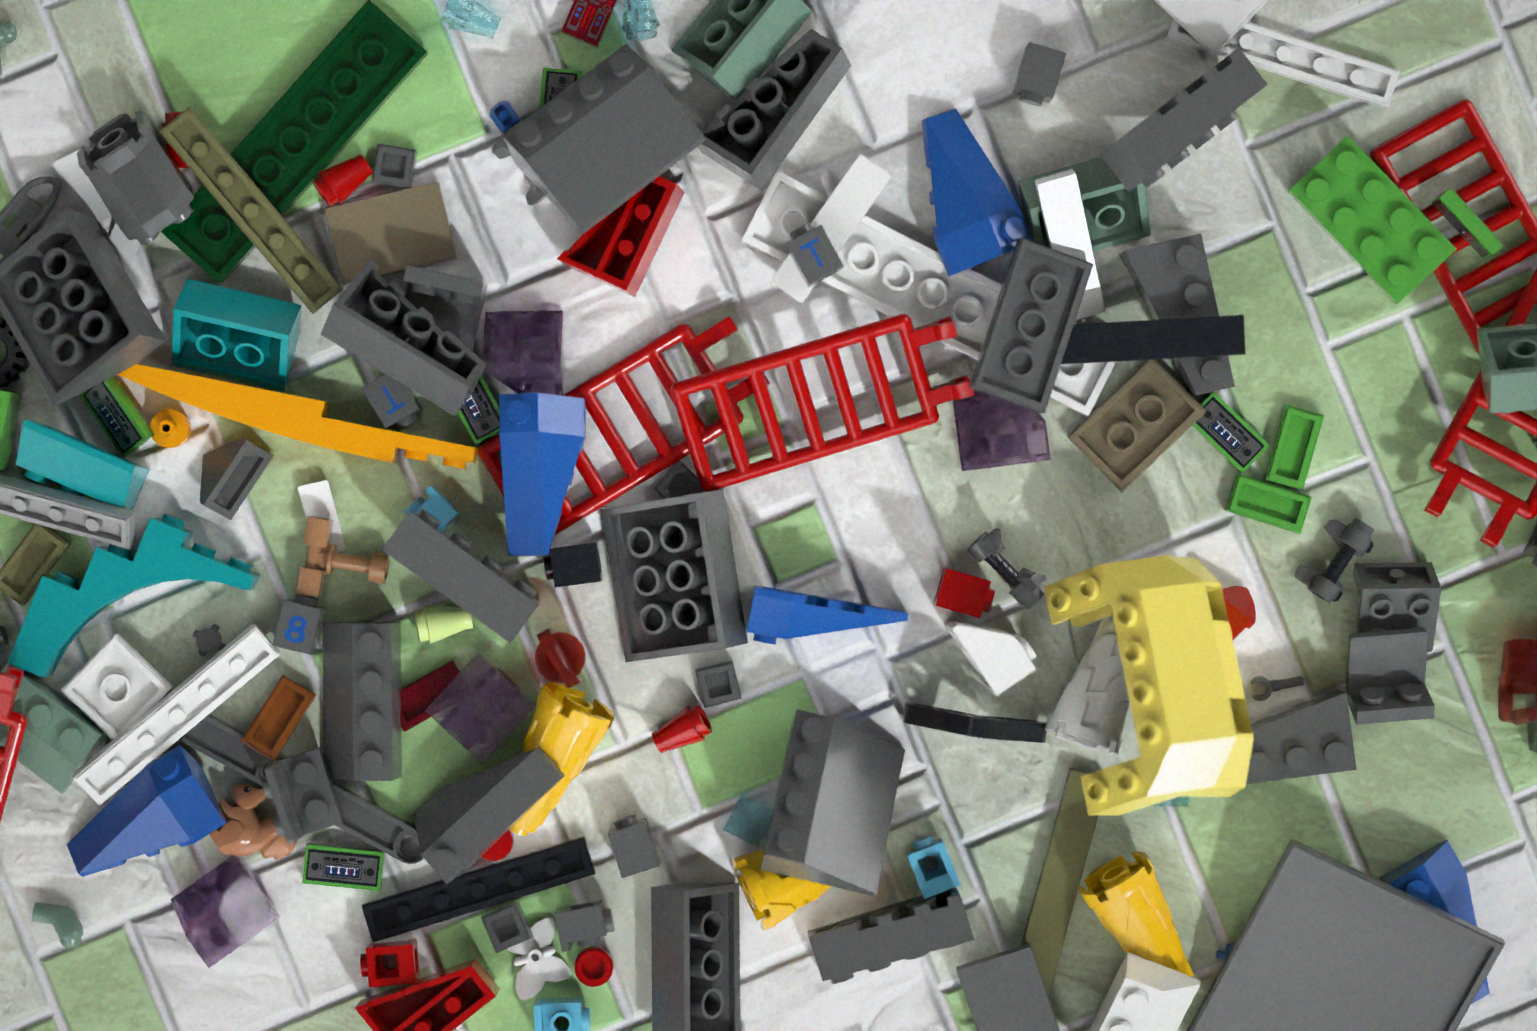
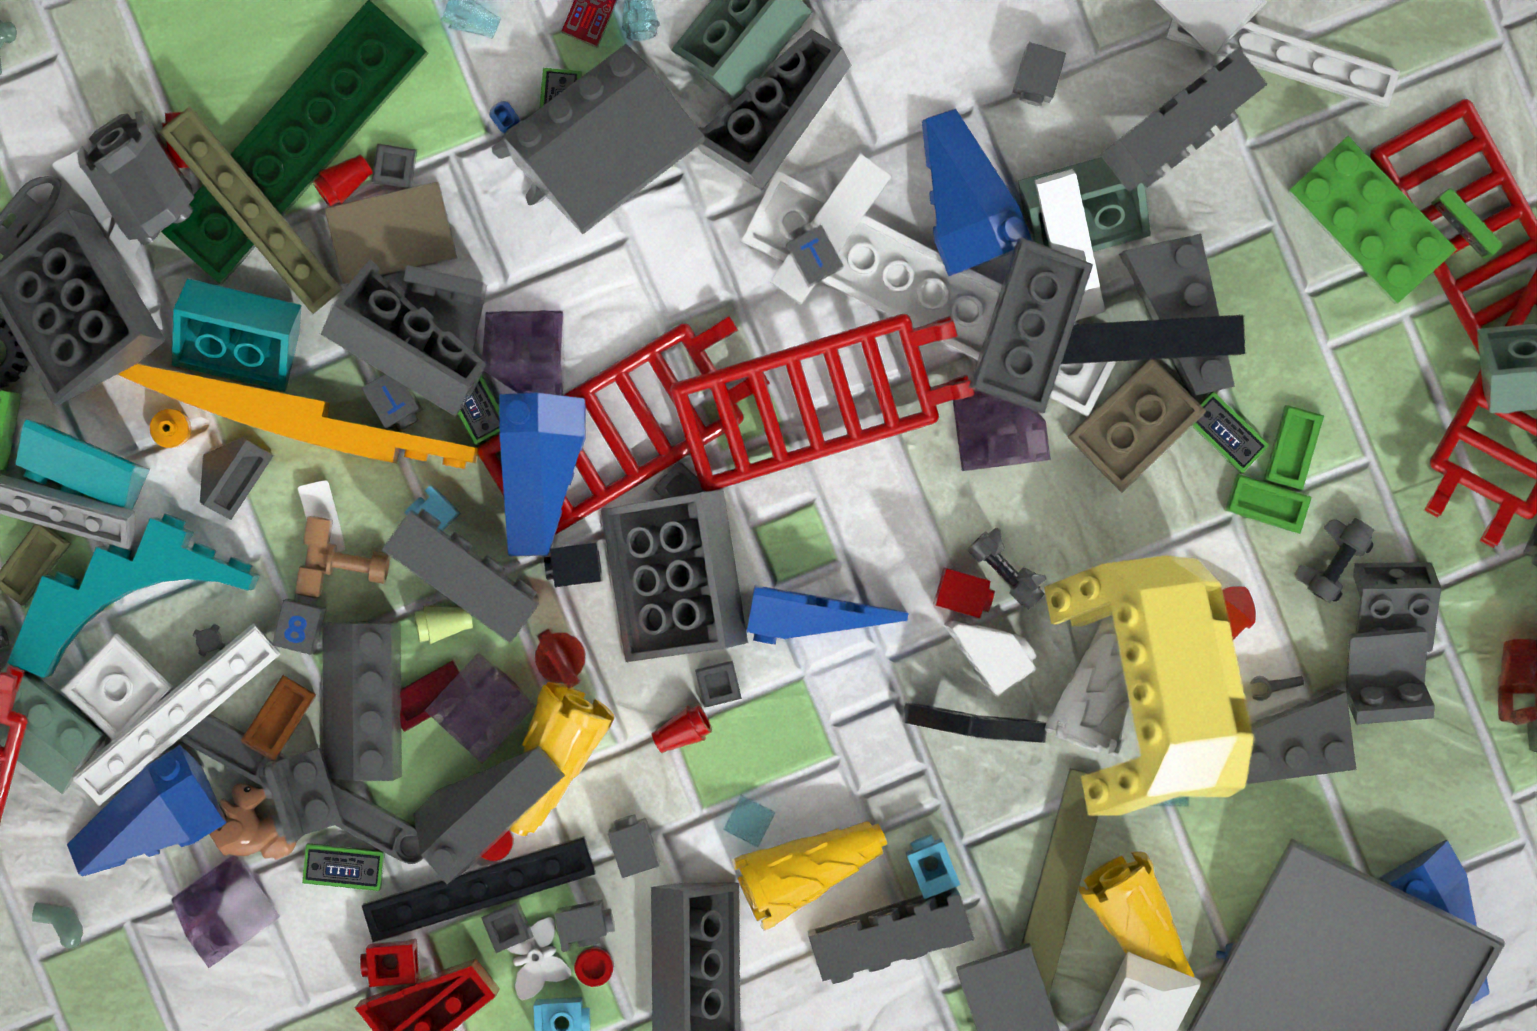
tile [79,376,154,458] -> none
red wedge [557,176,685,297] -> none
dark grey slope [760,709,905,896] -> none

